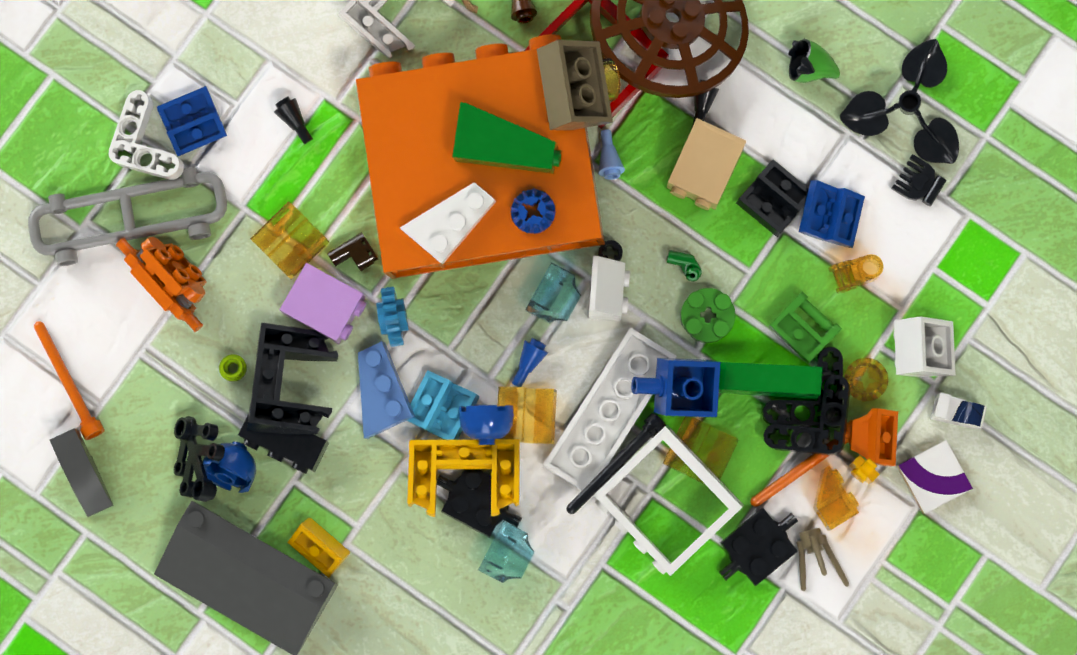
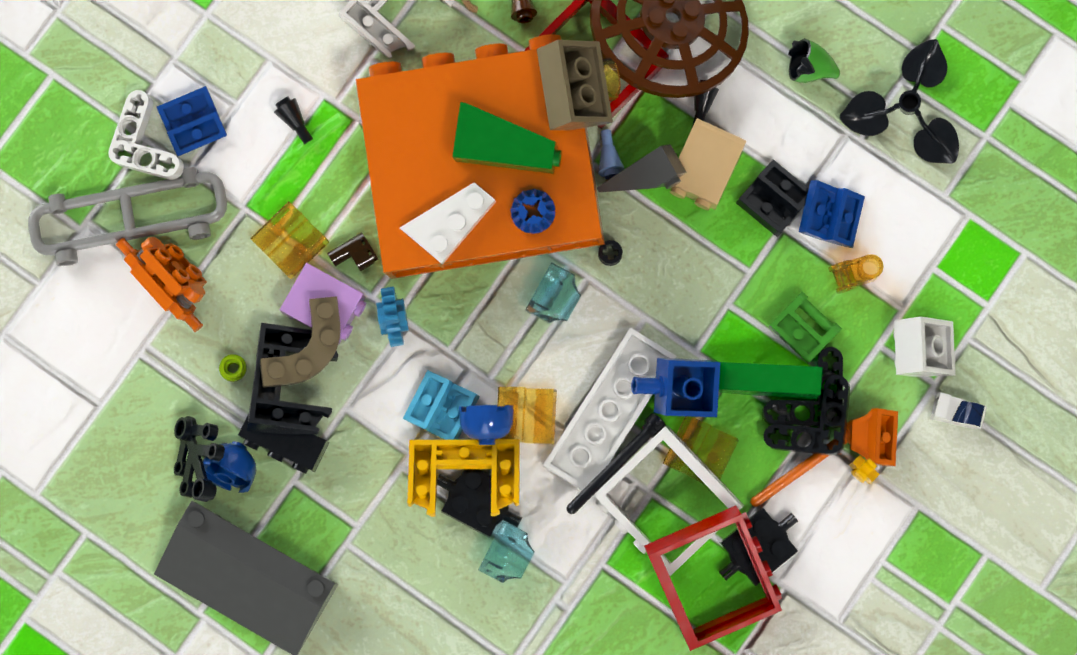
orange piece [34,321,105,440] -> none
dark grey slope [49,428,114,517] -> none
yellow slope [287,518,350,578] -> none
medium blue wing [358,341,415,439] -> none
blue cone [512,338,549,388] -> none
white slope [589,256,630,321] -> none
green arm [667,250,702,282] -> none
bright green plate [680,288,735,343] -> none
dark tan plant [796,528,849,591] -> none
clear yellow slope [813,466,859,531] -> none
clear yellow gear [844,358,888,402] -> none
black piece [891,154,947,207] -> none
tile [897,440,973,515] -> none
none -> dark tan plate [260,296,341,387]
none -> dark grey slope [597,144,687,192]
none -> red window [644,505,782,651]

